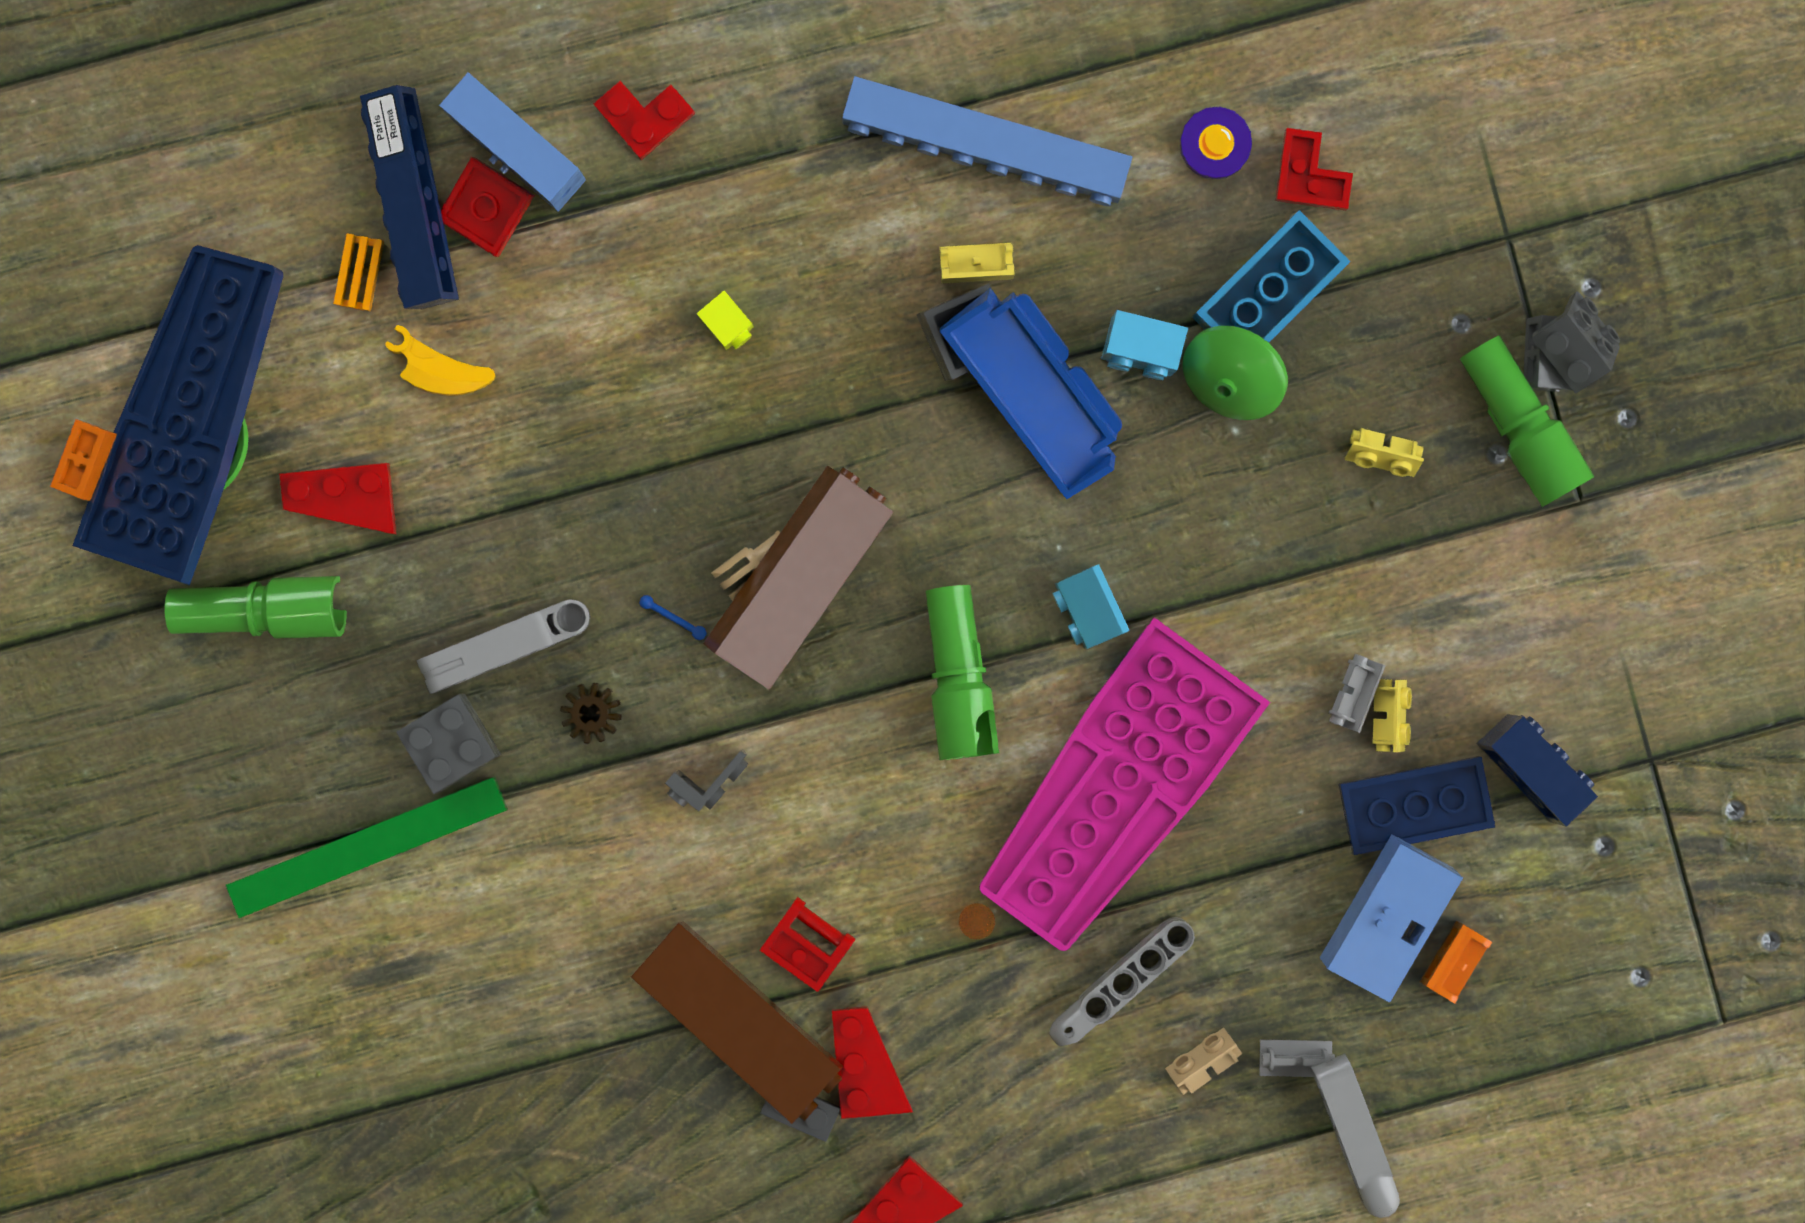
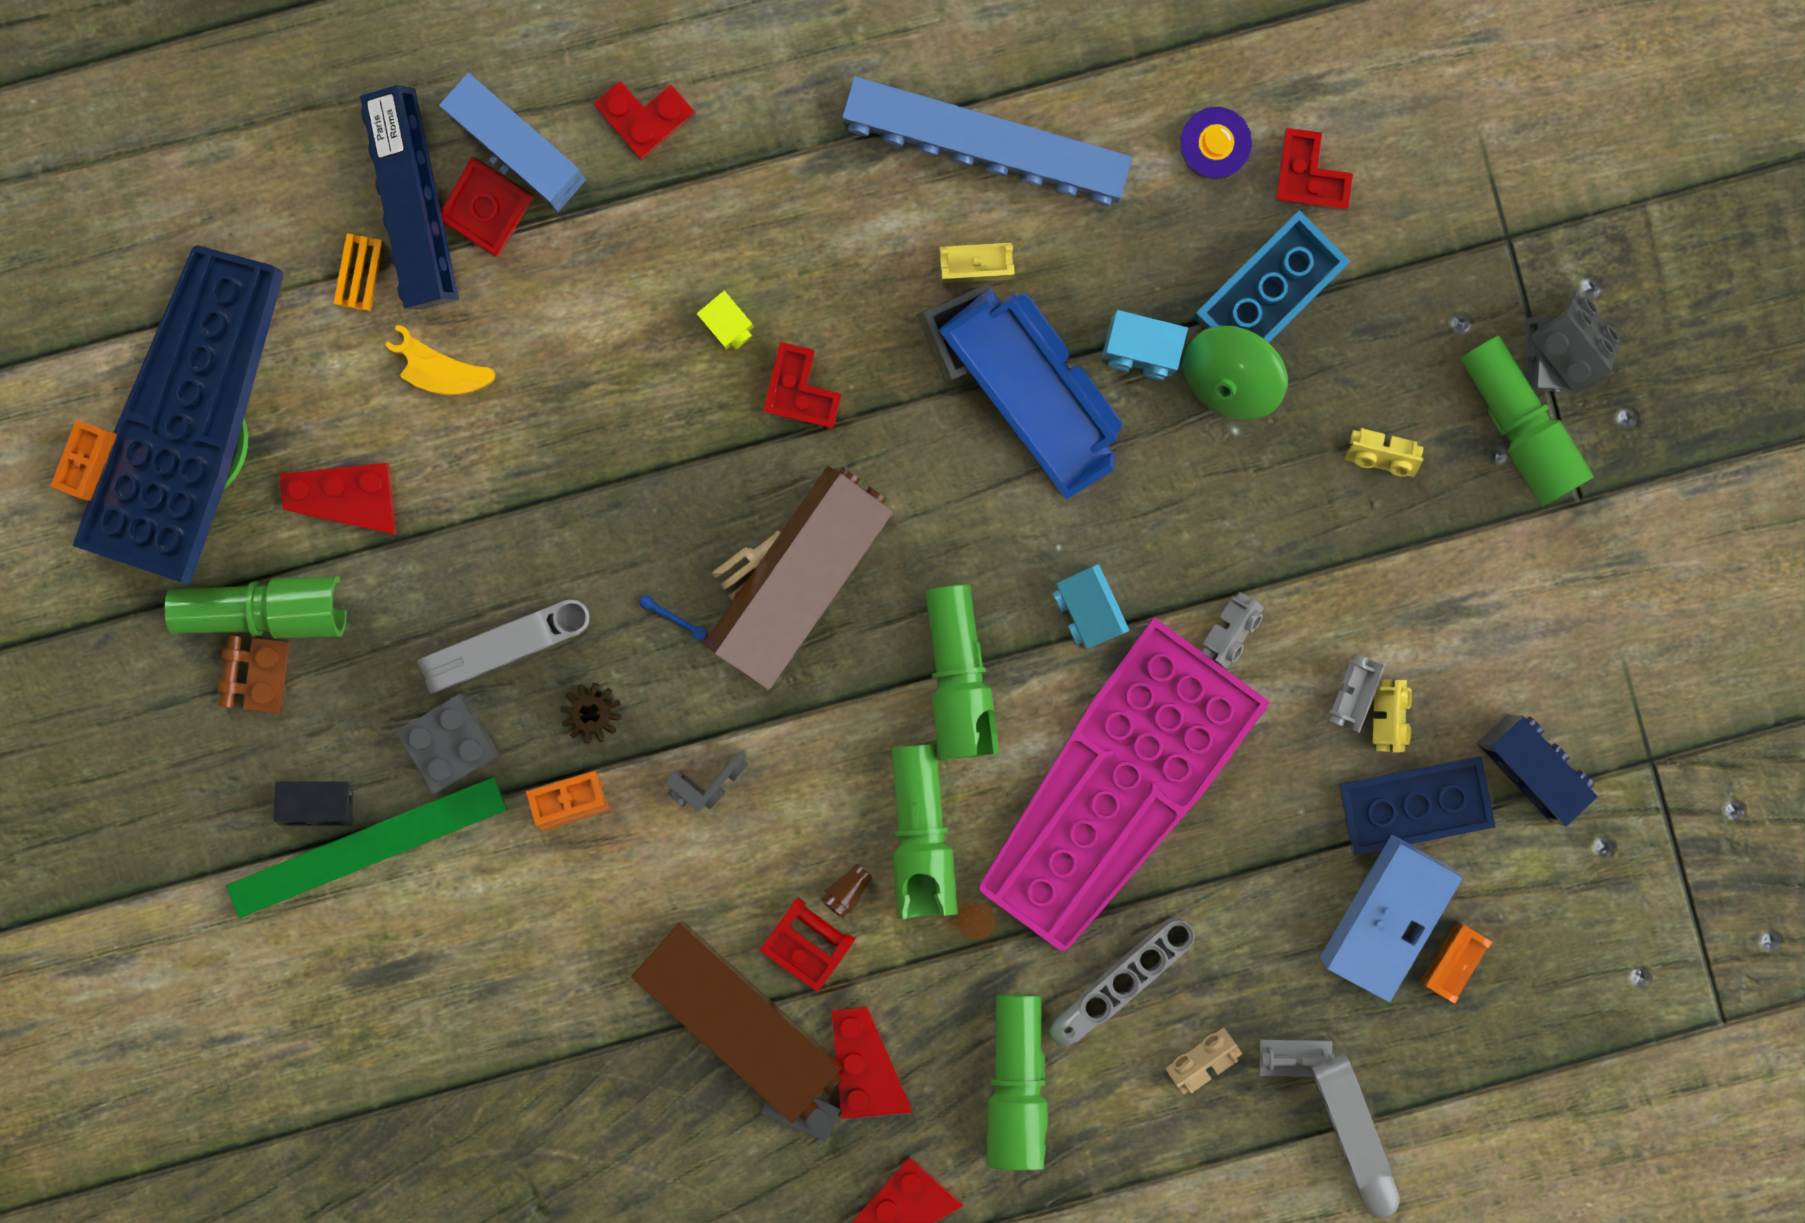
none -> dark orange plate [217,634,291,713]
none -> black hinge [274,781,353,826]
none -> orange hinge [526,770,611,831]
none -> red plate [763,342,842,429]
none -> reddish brown cone [821,864,873,919]
none -> bright green piece [892,744,958,919]
none -> bright green piece [986,994,1048,1170]
none -> light grey hinge [1202,592,1264,669]

